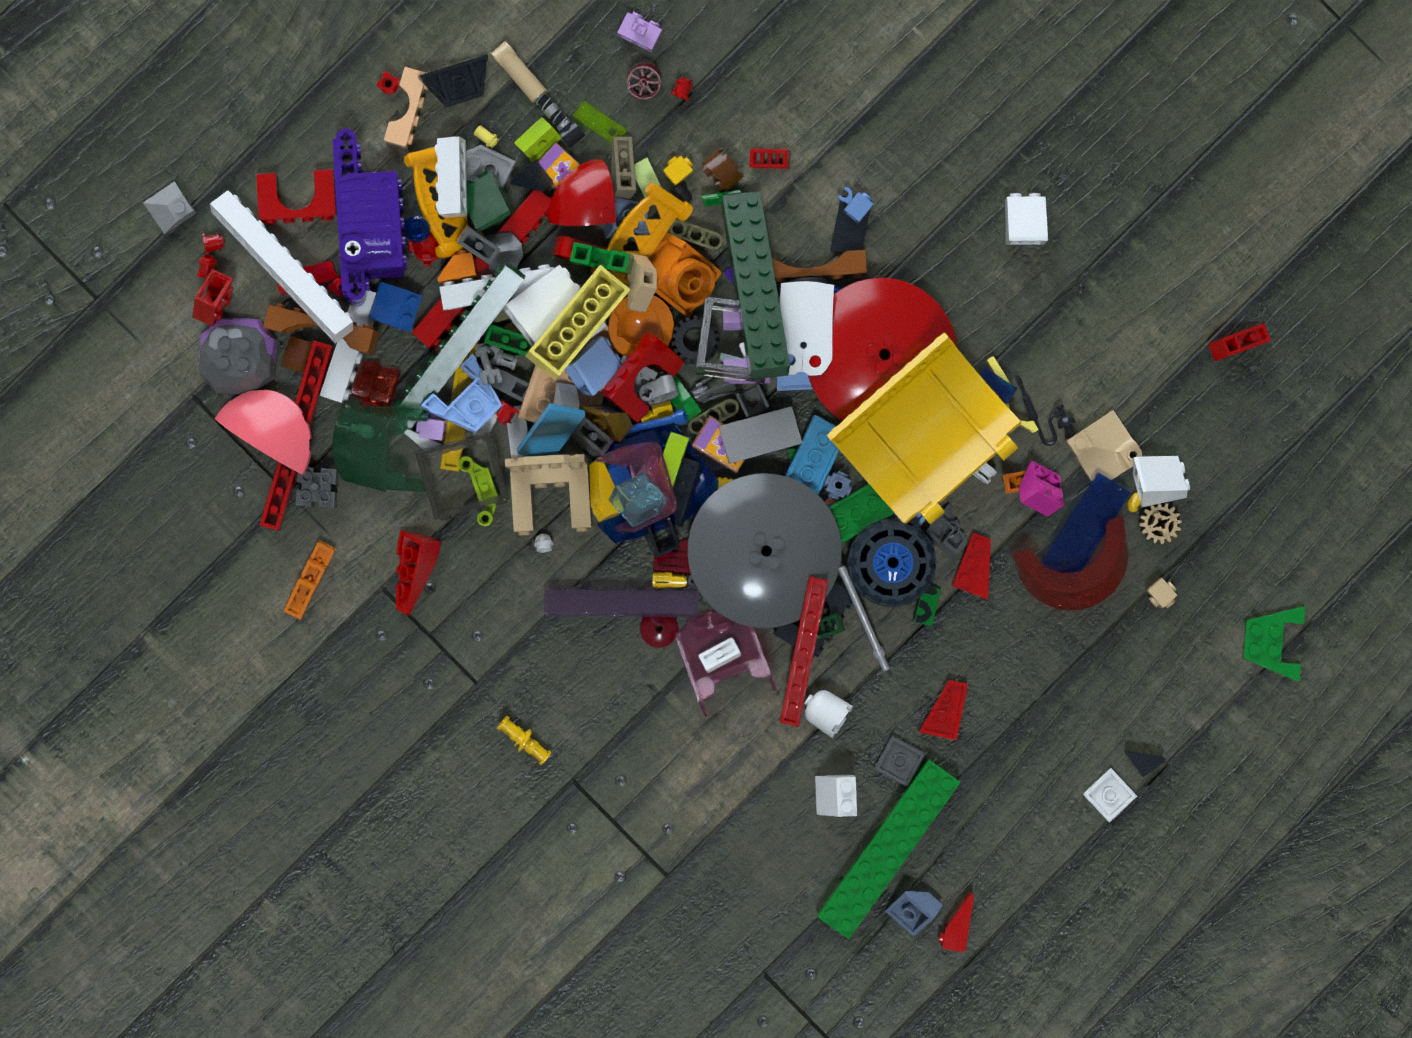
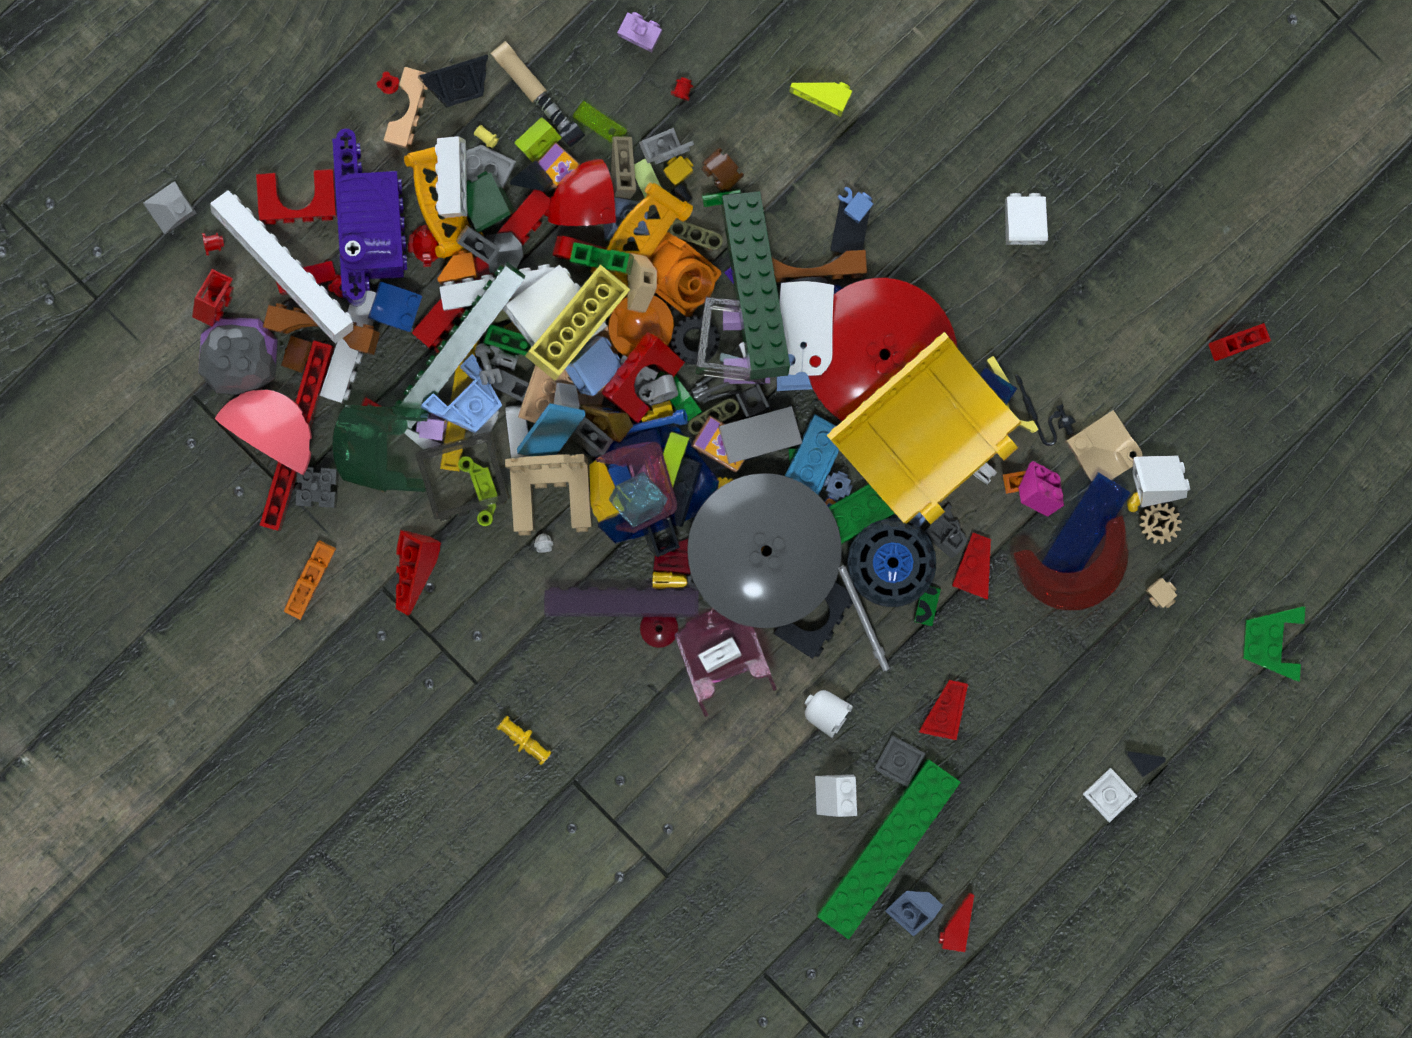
red brick [197,255,218,278] -> none
clear red slope [350,361,401,406] -> none
clear blue brick [404,216,431,242] -> none
red brick [495,400,520,425] -> none
wheel [626,63,662,100] -> none
red slope [749,148,791,170] -> none
red tile [780,576,829,727] -> none
dark green slope [817,612,845,640] -> none
none -> light grey bracket [639,128,694,164]
none -> neon yellow slope [789,82,852,117]

